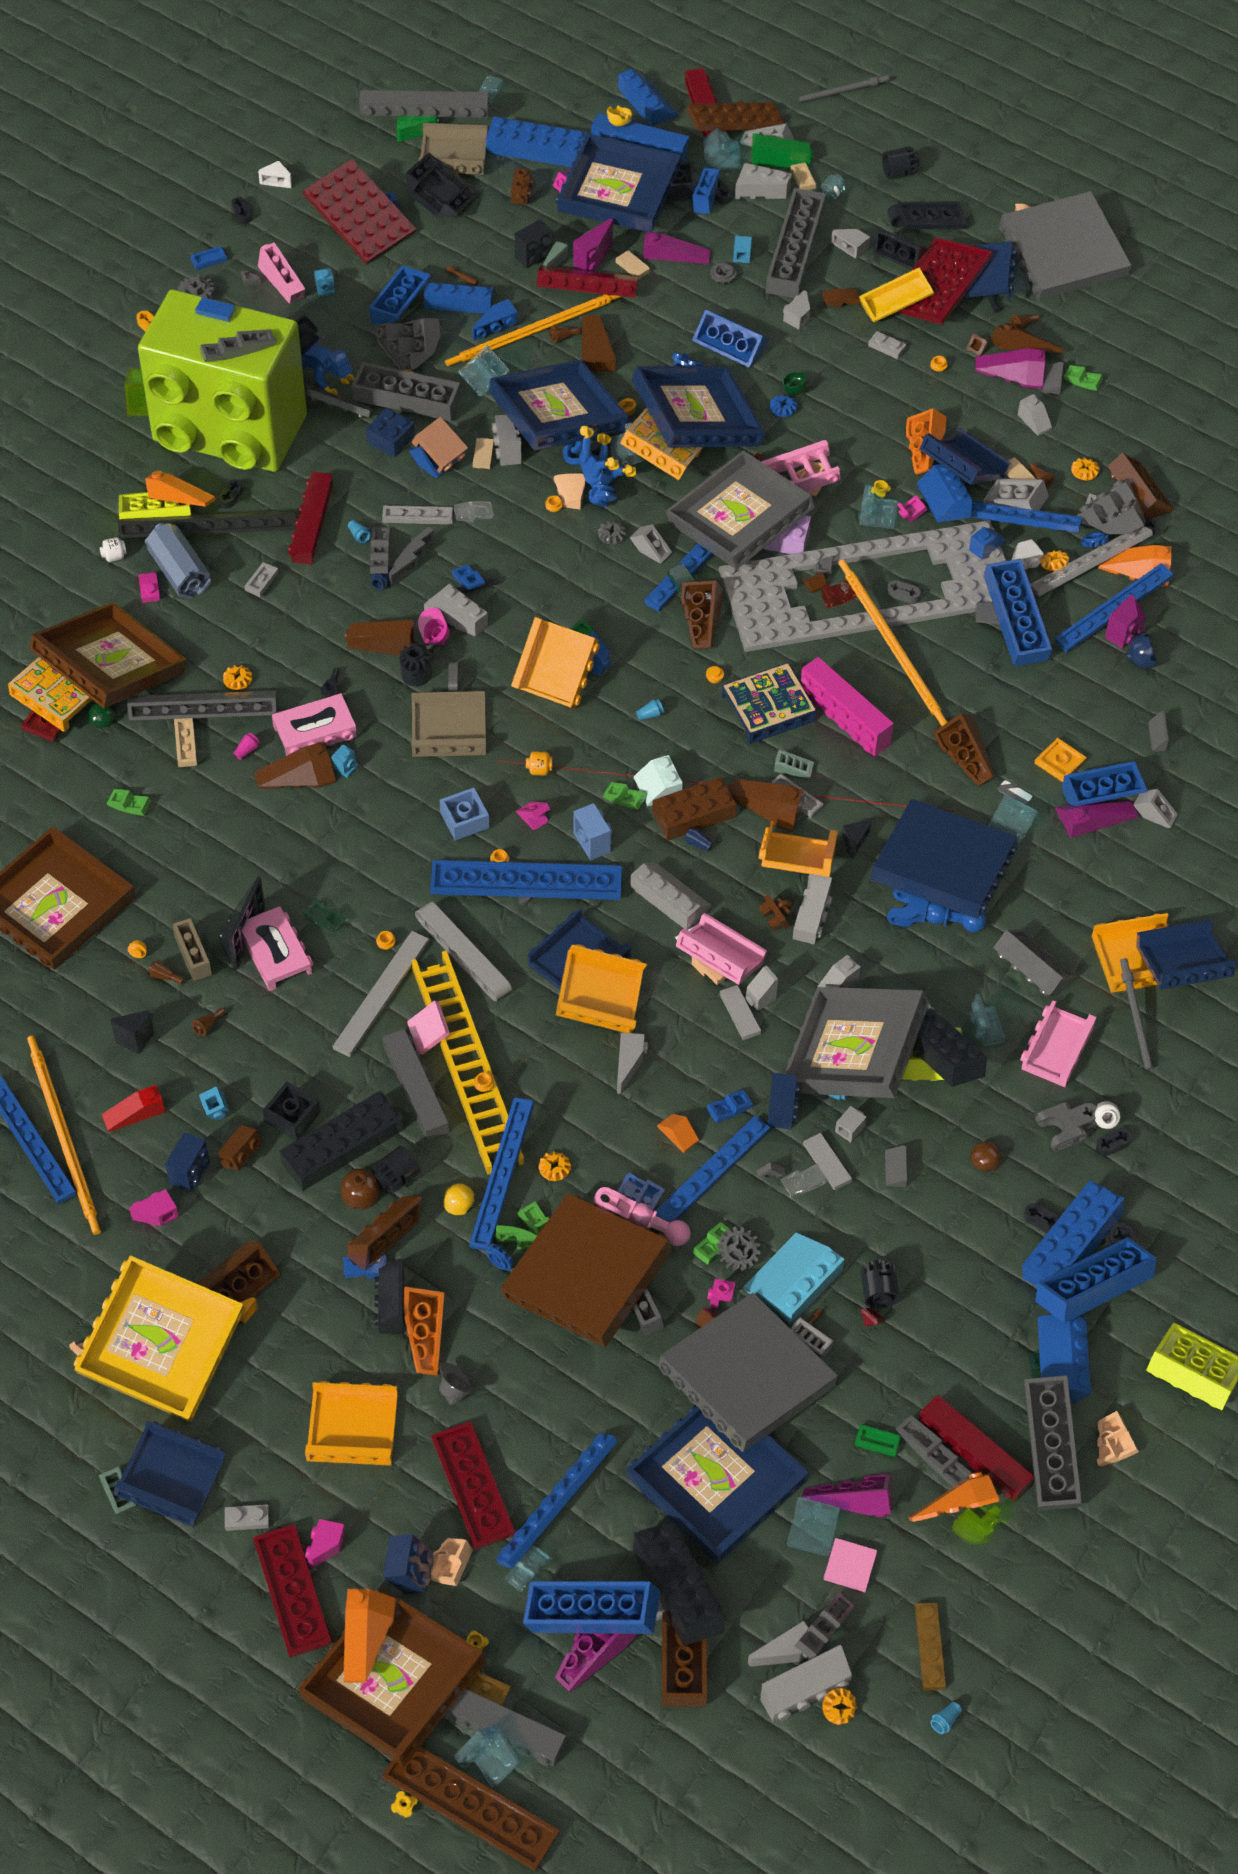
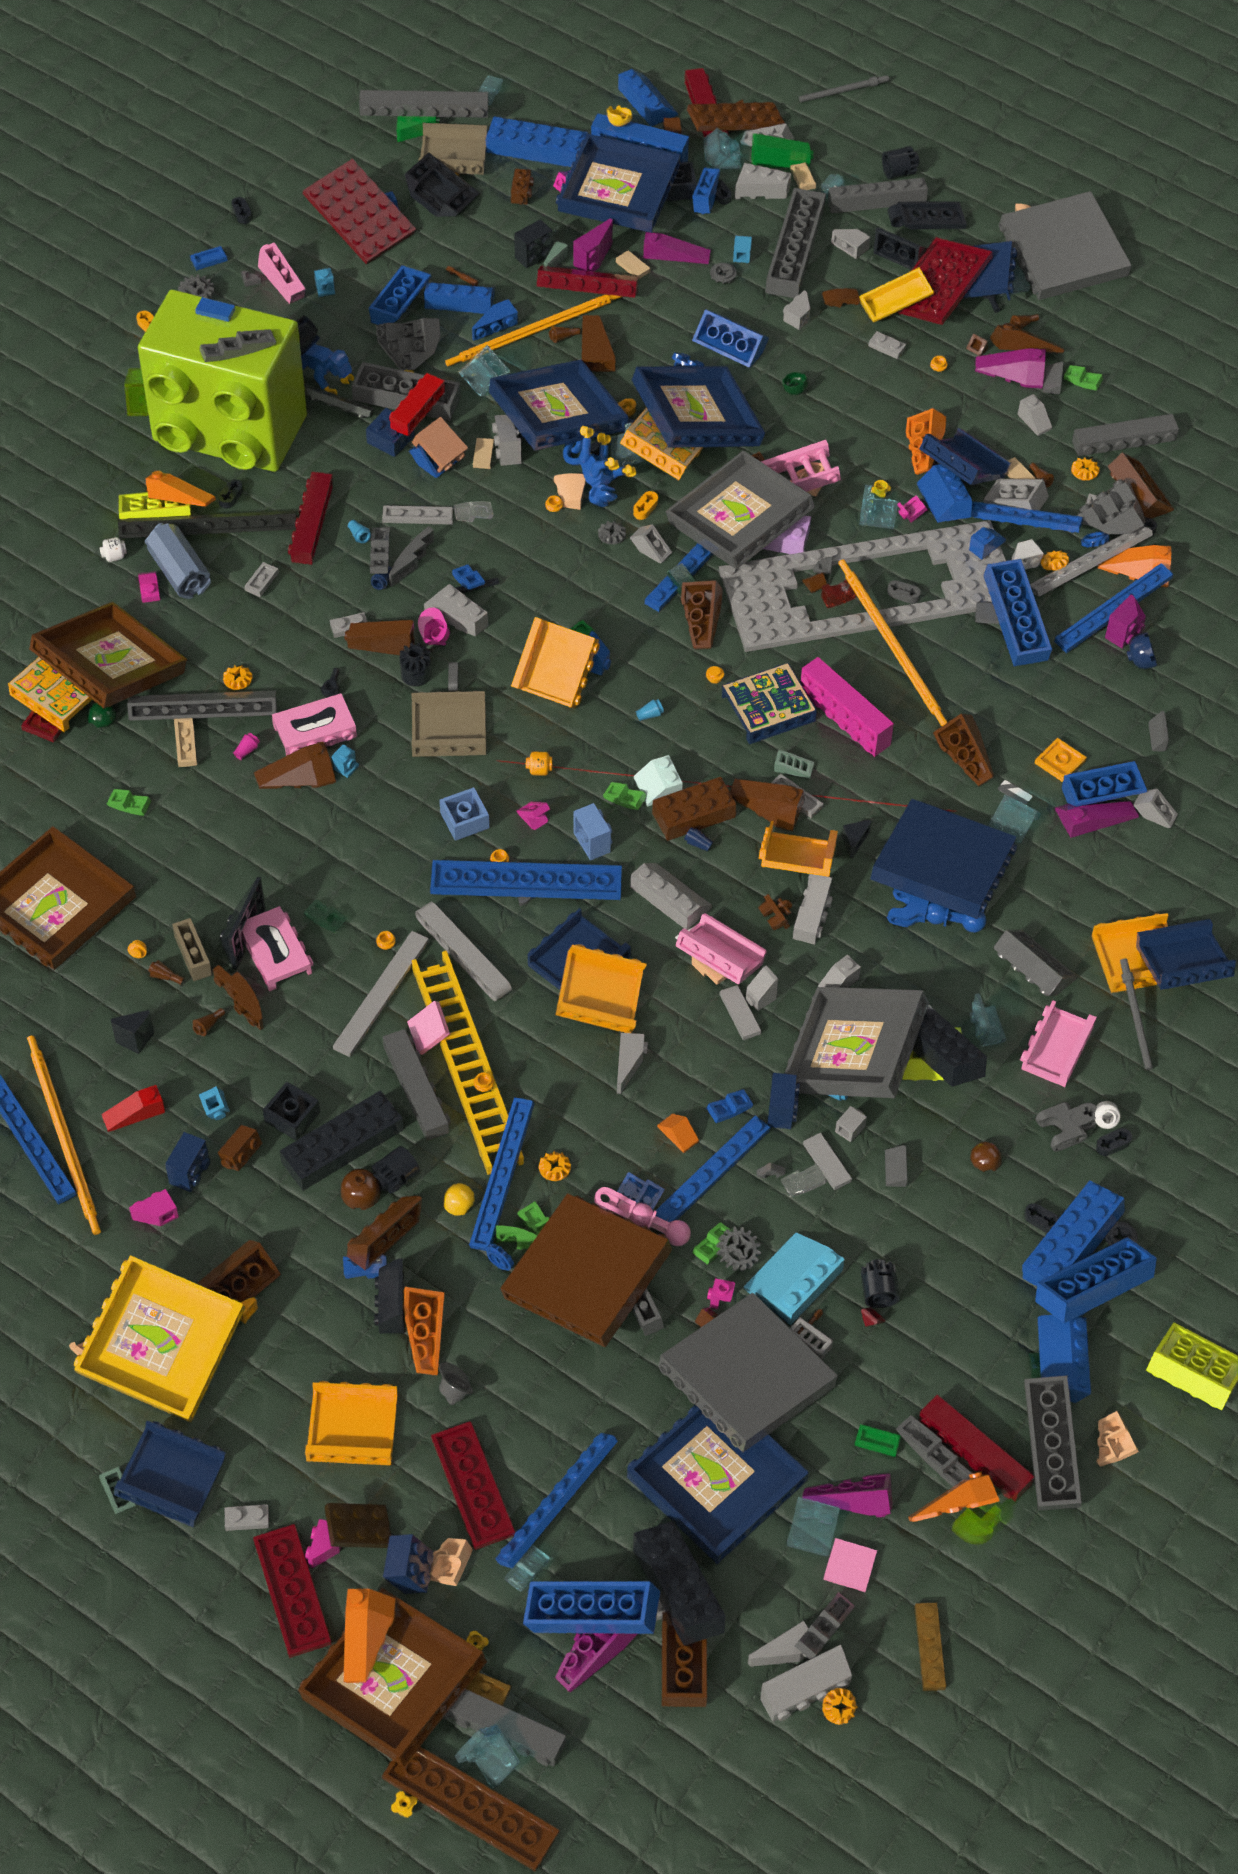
white slope [258,161,292,188] -> none
blue gear [770,394,797,417] -> none
dark azure cone [930,1702,962,1734] -> none
none -> reddish brown slope [213,965,264,1030]
none -> dark brown plate [324,1503,391,1548]
none -> light grey plate [330,612,367,638]
none -> red brick [389,373,445,436]
none -> light orange beam [633,491,658,520]
none -> reddish brown brick [663,117,681,134]
none -> dark grey brick [828,178,928,213]
none -> dark grey brick [1072,414,1179,456]

